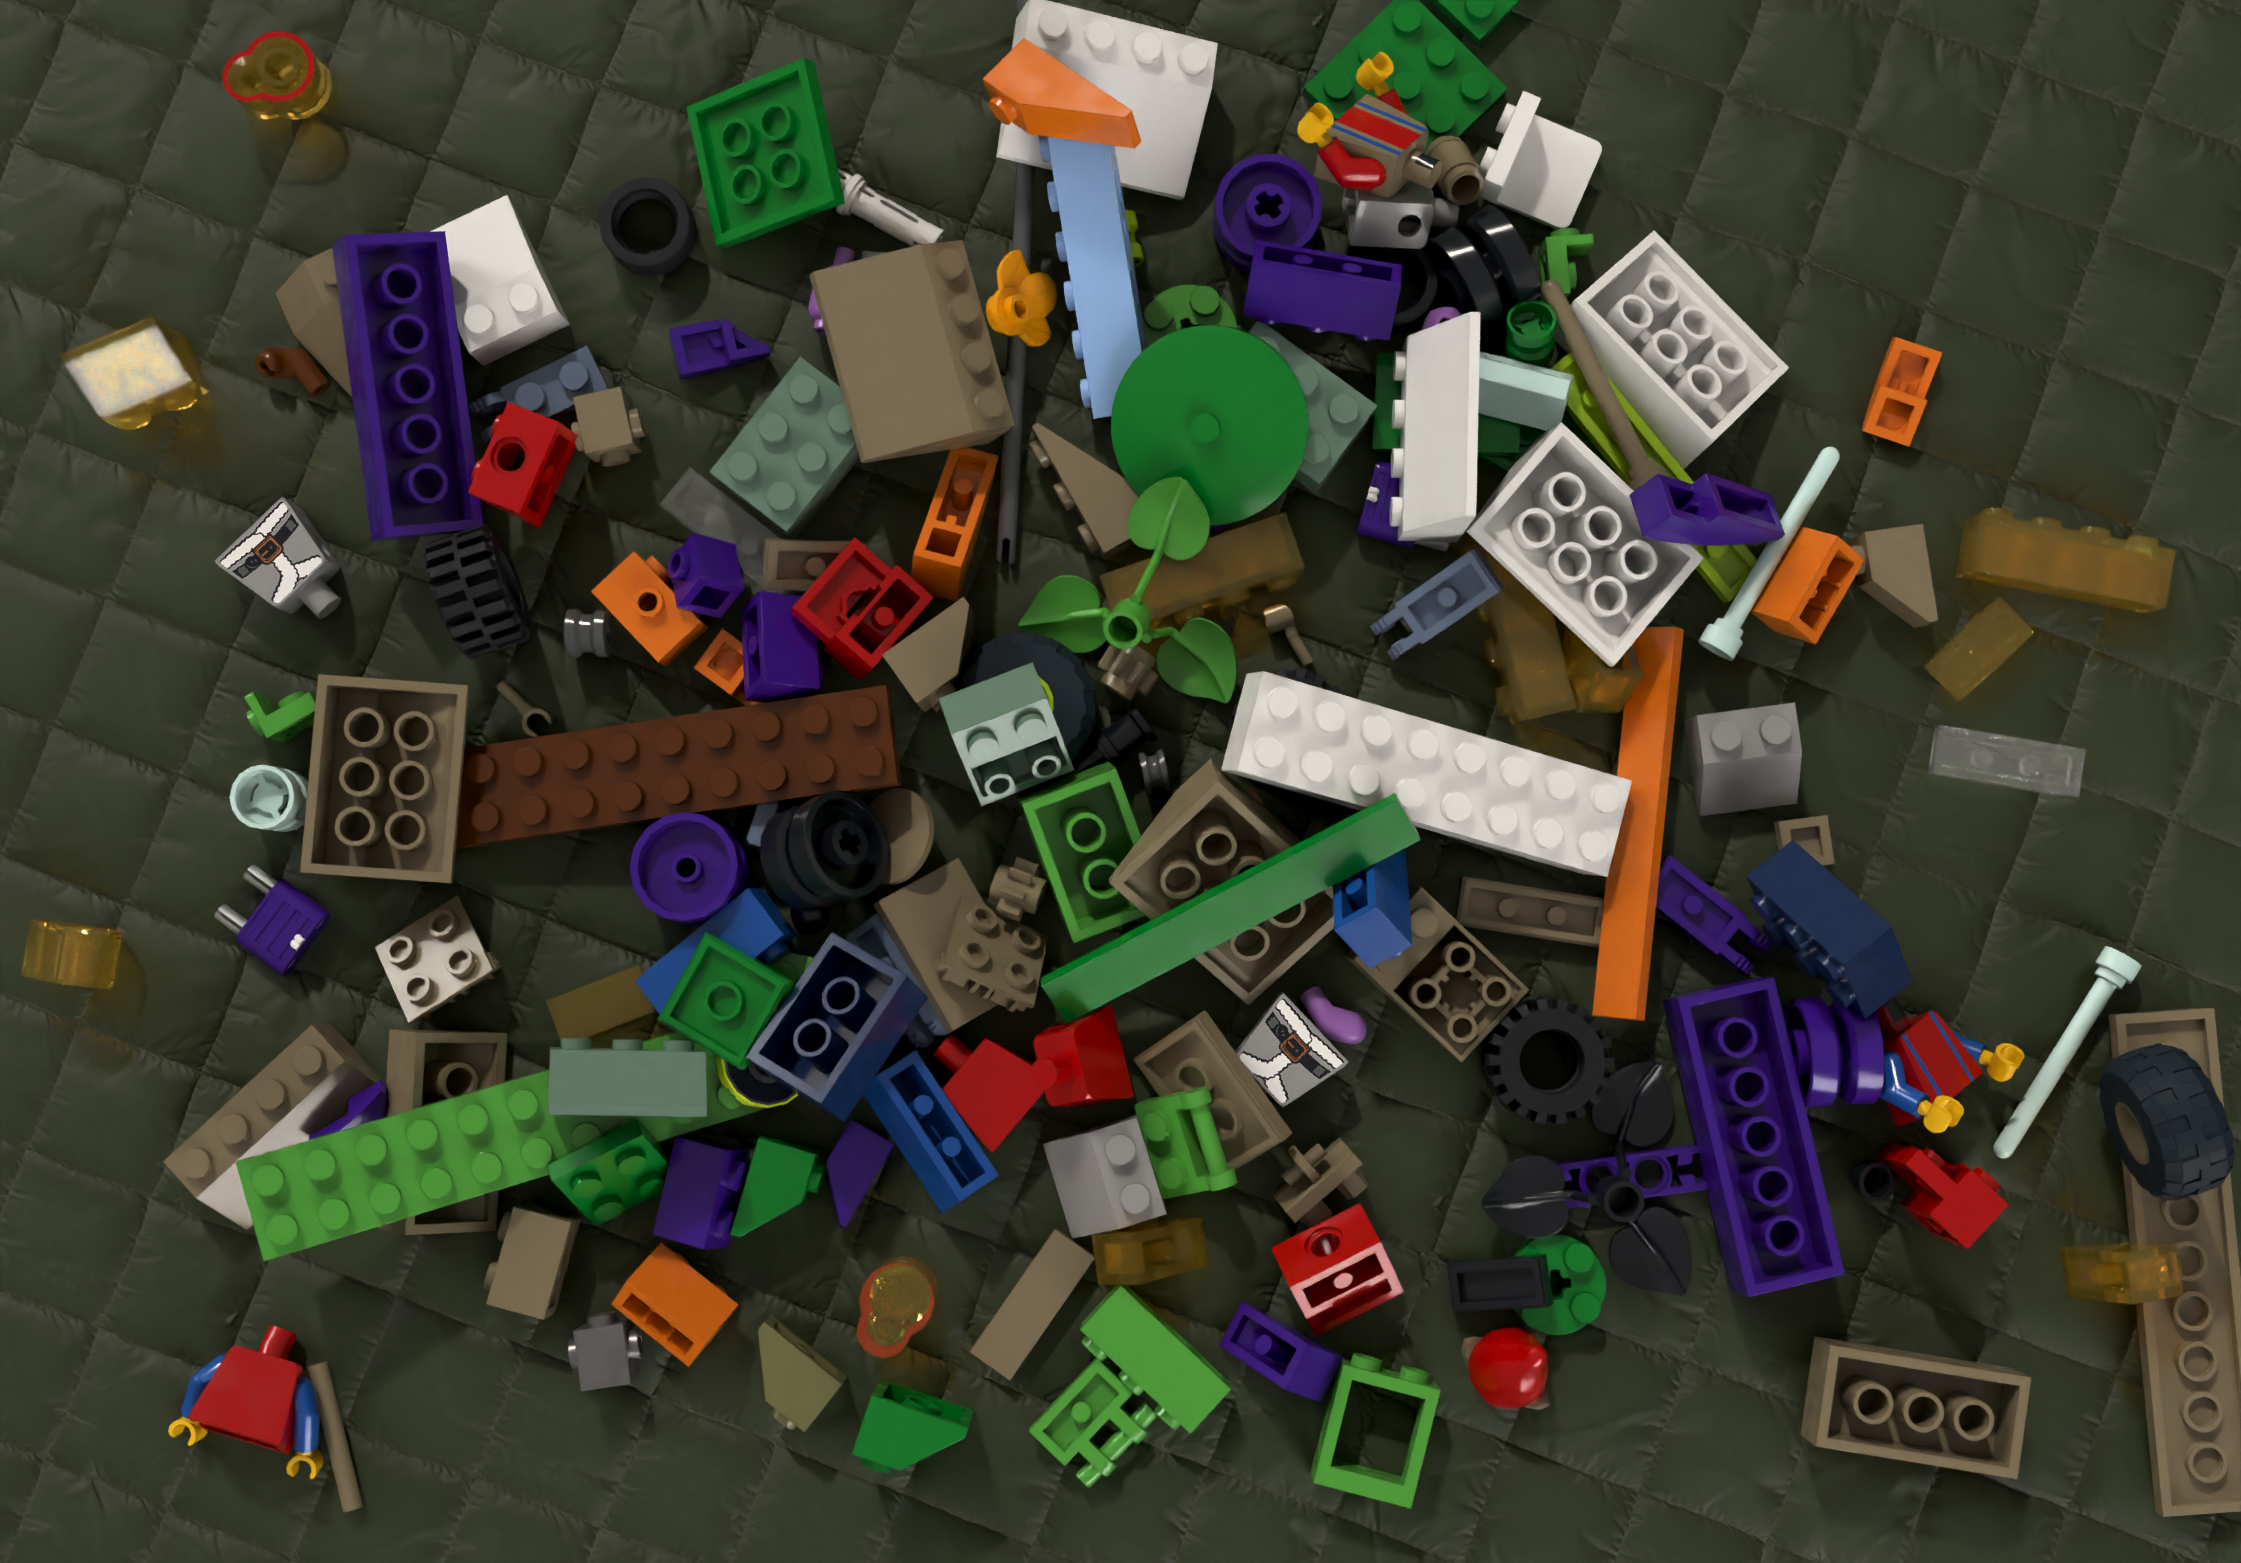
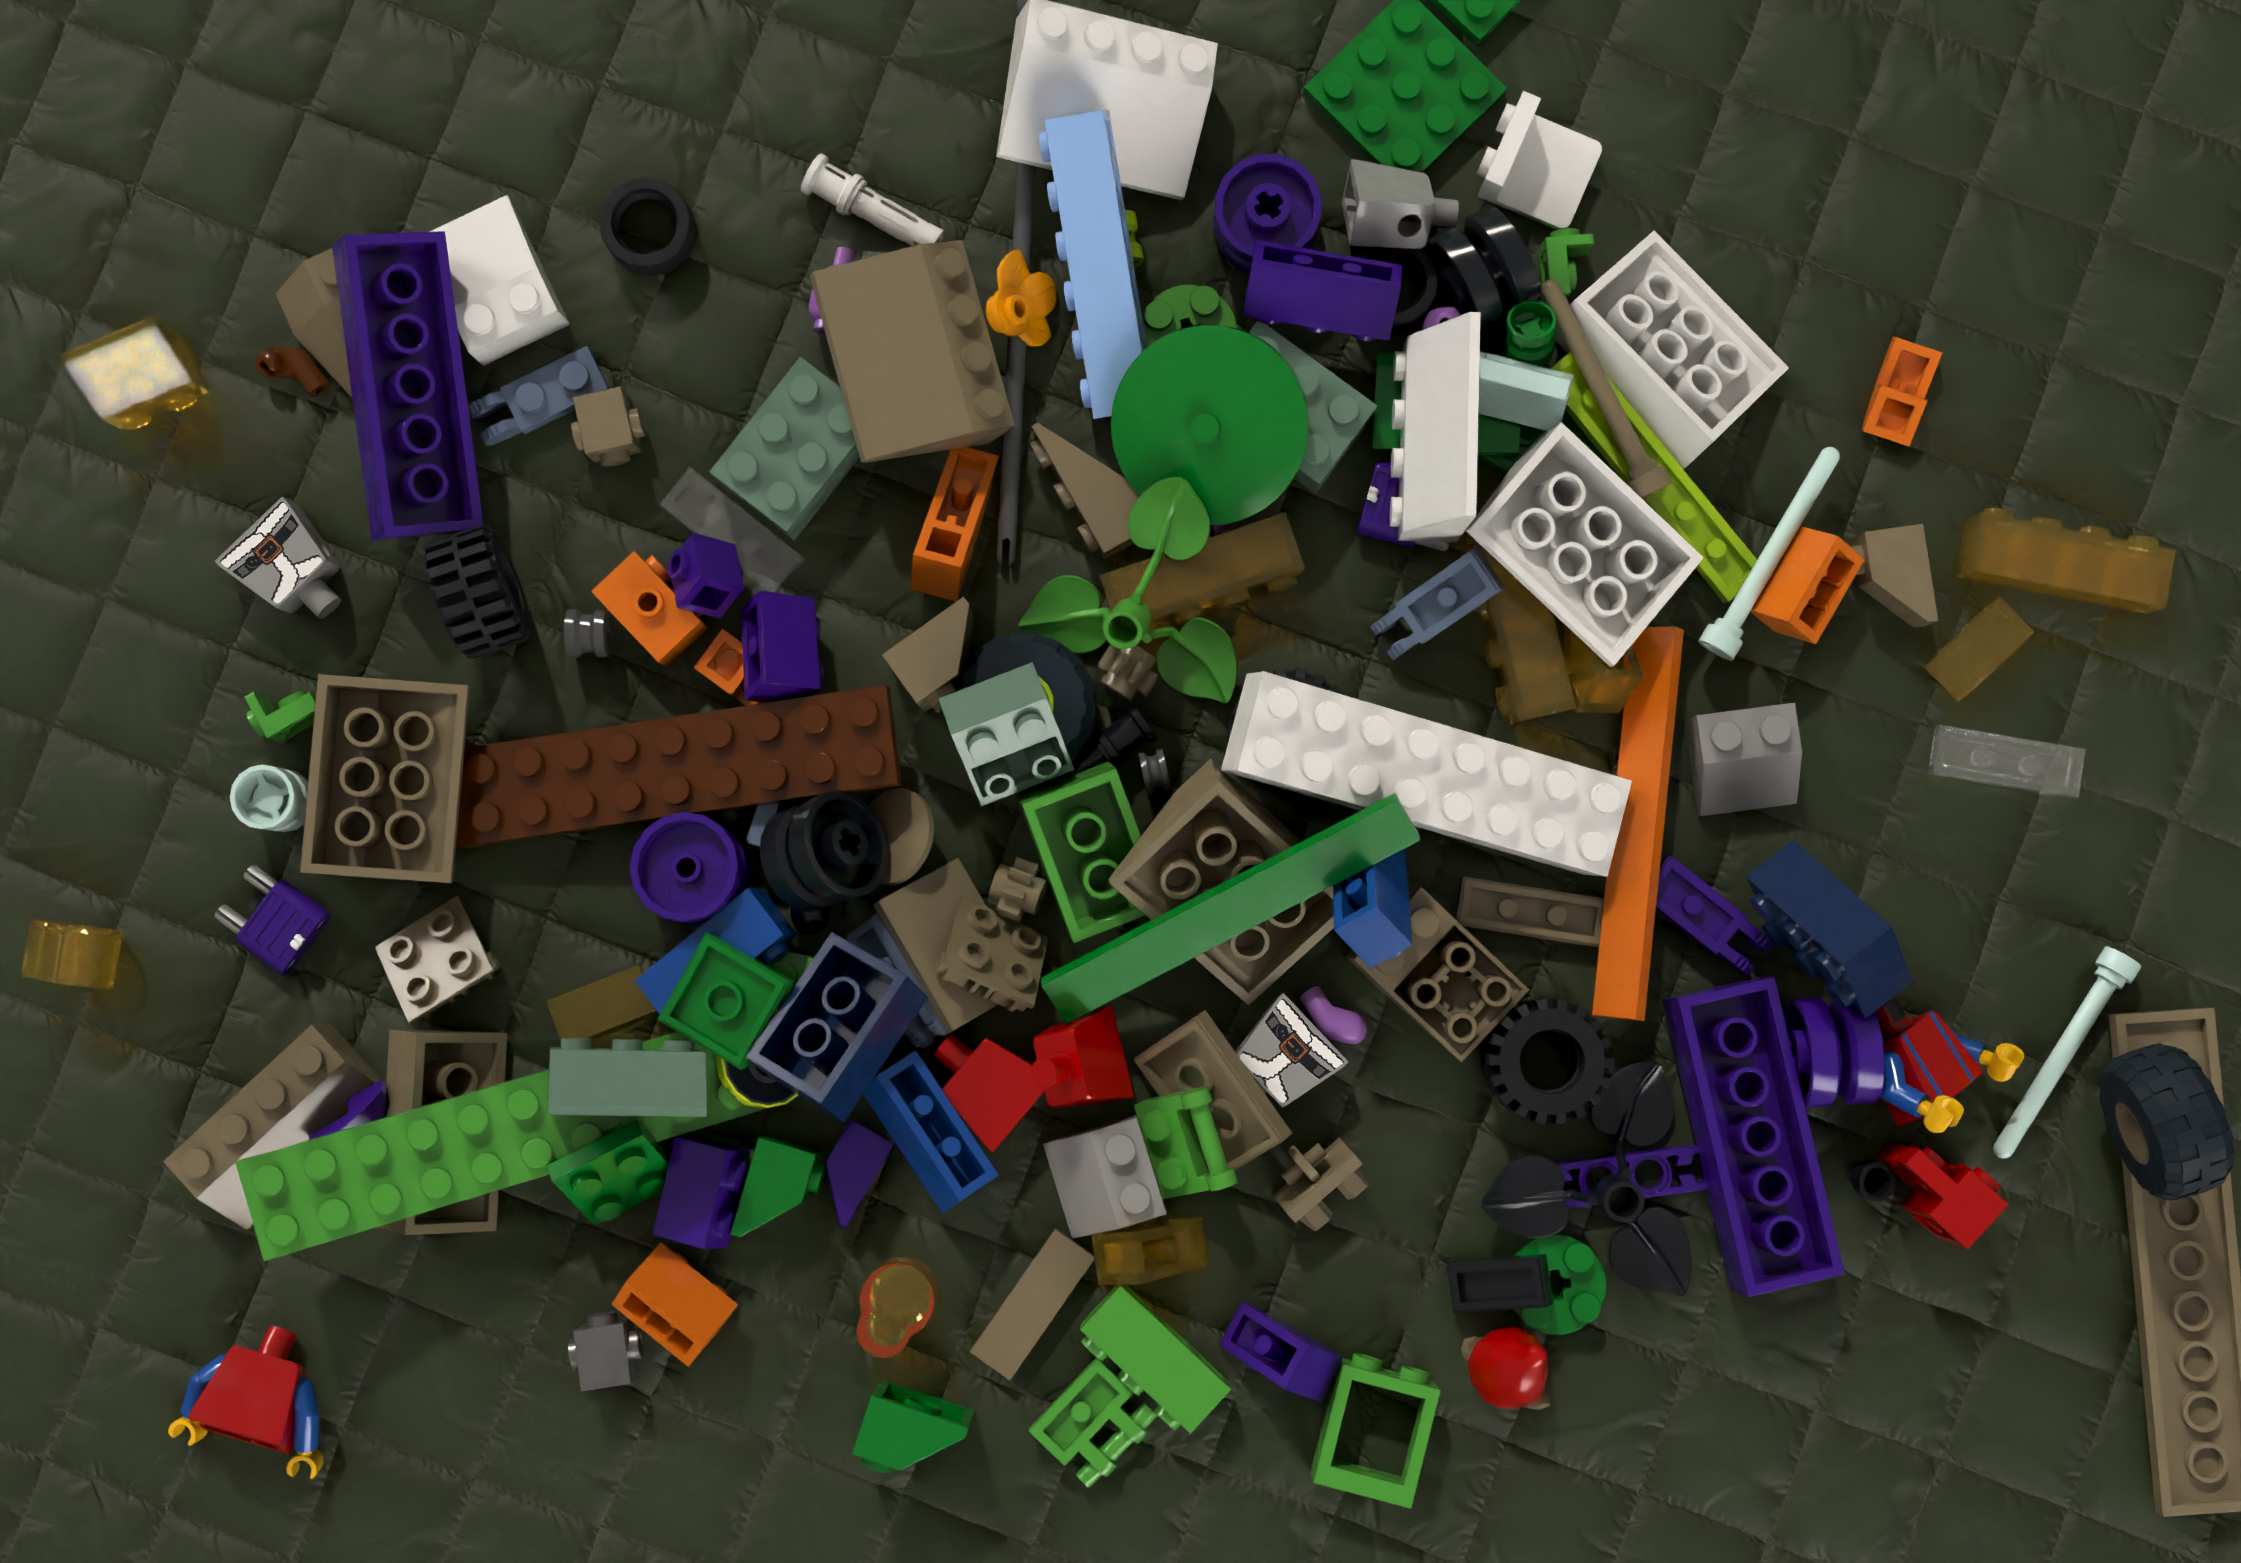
clear yellow piece [222,31,332,120] -> none
dark tan bar [307,1361,363,1512] -> none
red brick [468,402,578,529] -> none
dark tan brick [484,1202,582,1320] -> none
dark tan hand [496,680,553,737] -> none
dark purple slope [668,318,770,380] -> none
green plate [686,58,845,248] -> none
olive slope [758,1315,848,1433] -> none
dark tan plate [762,538,865,591] -> none
red brick [789,537,934,681] -> none
orange slope [983,38,1141,149] -> none
dark tan hand [1262,604,1314,666] -> none
red brick [1271,1203,1404,1336] -> none
torso [1297,52,1443,199] -> none
dark tan piece [1425,135,1484,205] -> none
dark purple slope [1629,473,1785,545] -> none
dark tan plate [1774,815,1835,865] -> none
dark tan brick [1801,1336,2031,1479] -> none
clear yellow slope [2061,1242,2184,1304] -> none

